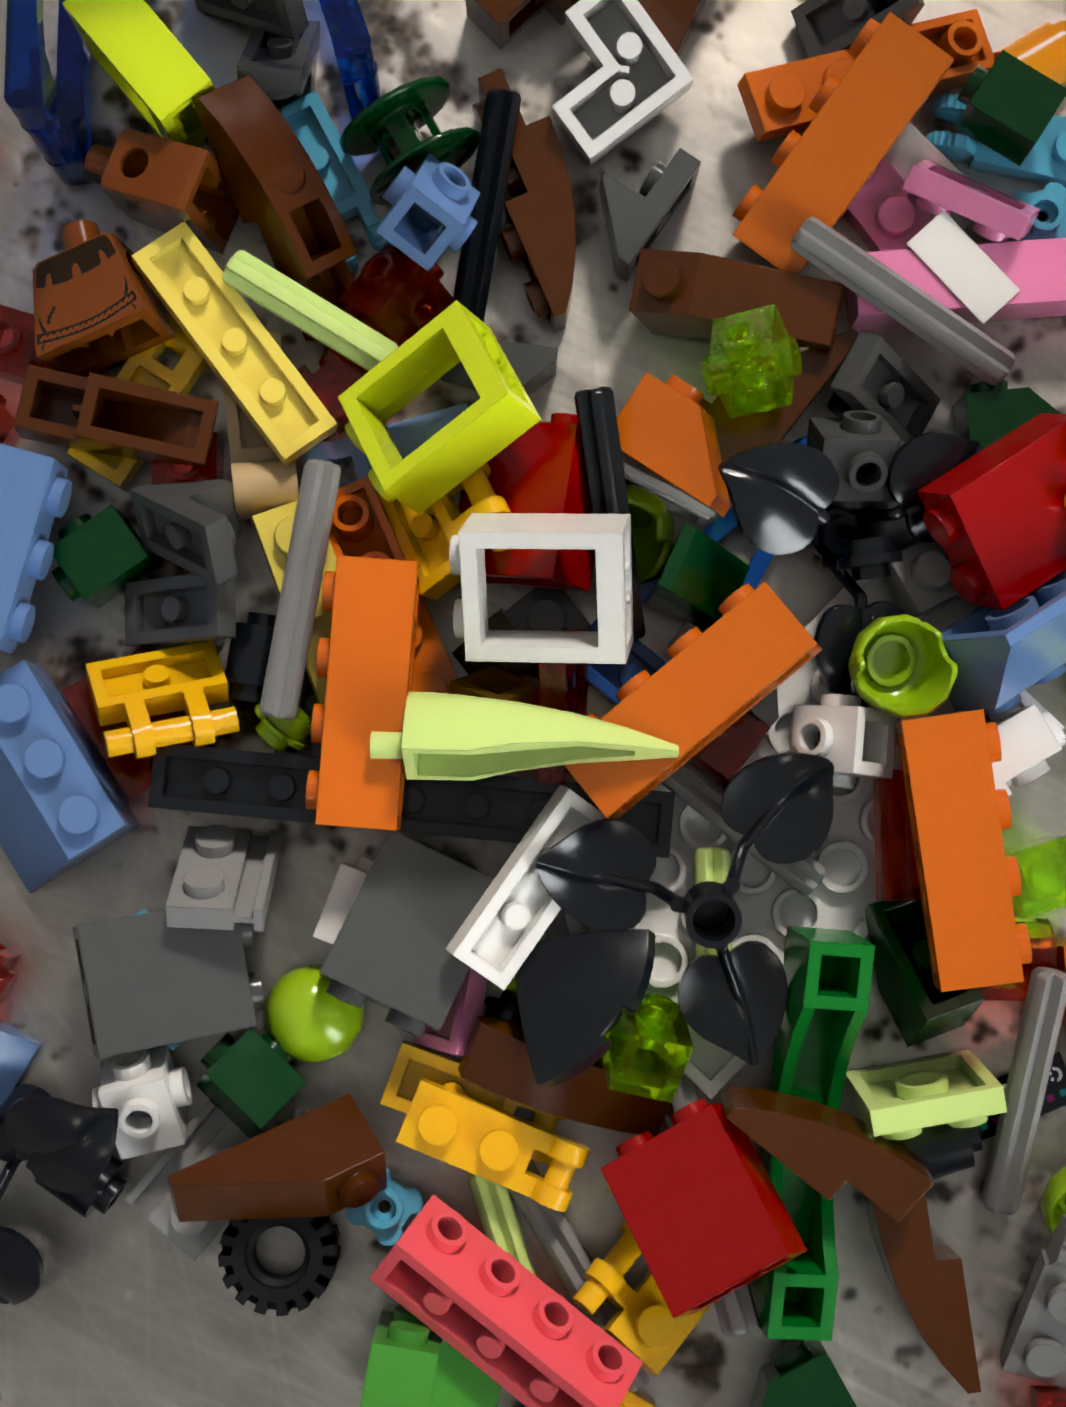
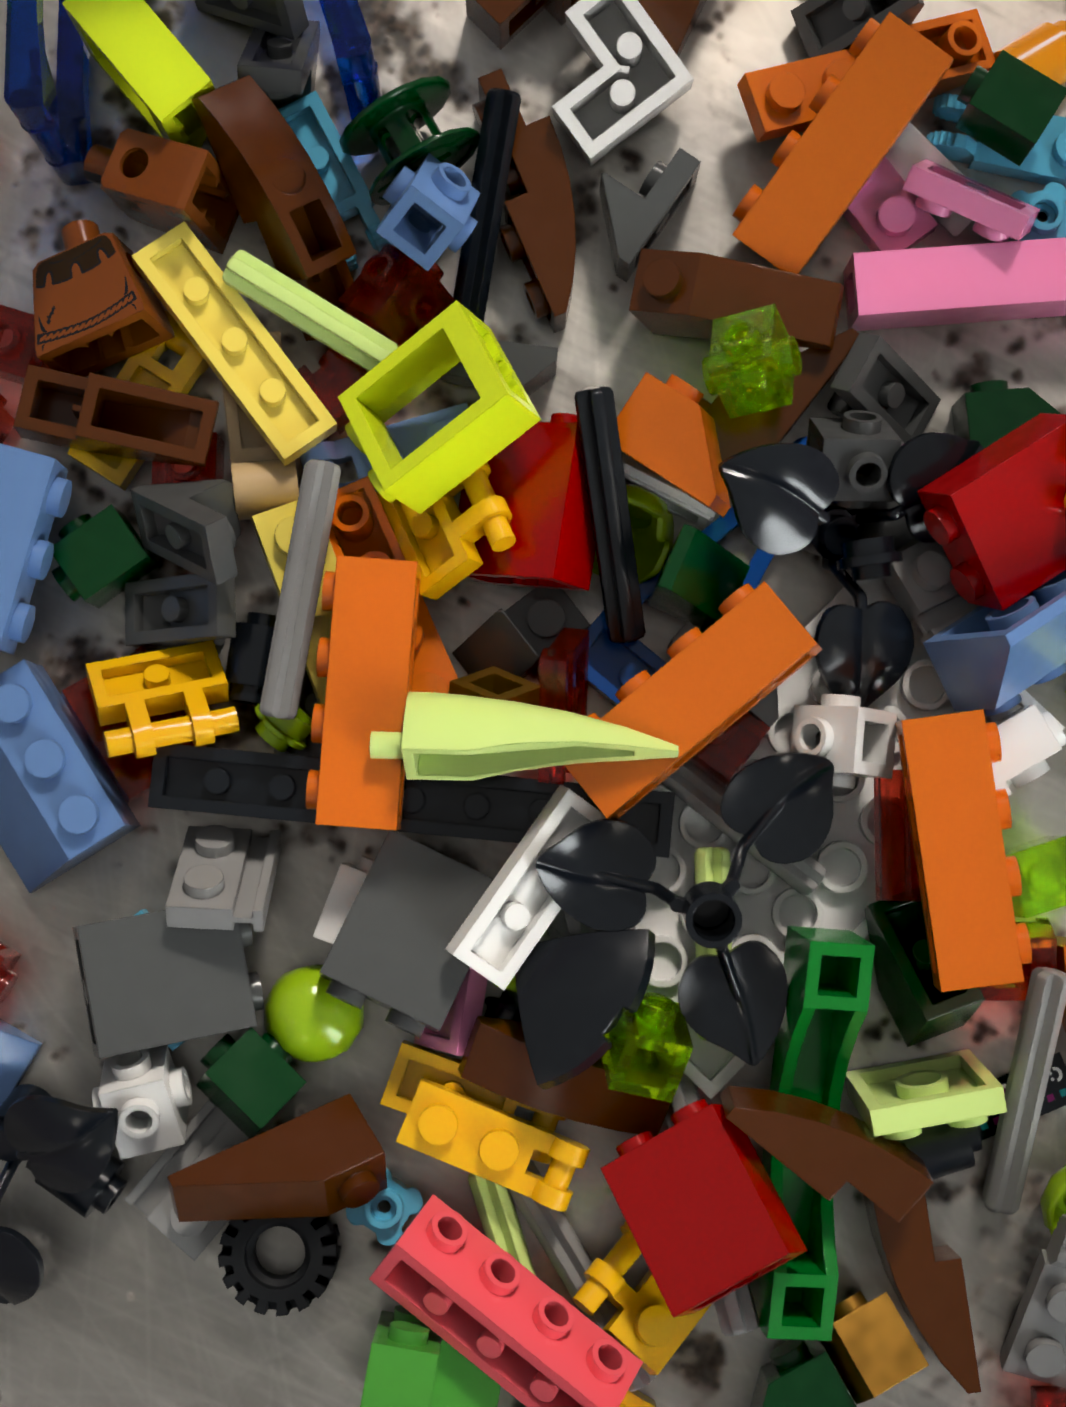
white window [449,513,634,664] -> none
light grey axle [790,216,1016,385] -> none
lime hair [849,614,958,718] -> none
white sticker [906,210,1020,324] -> none
none -> pearl gold brick [821,1291,929,1405]

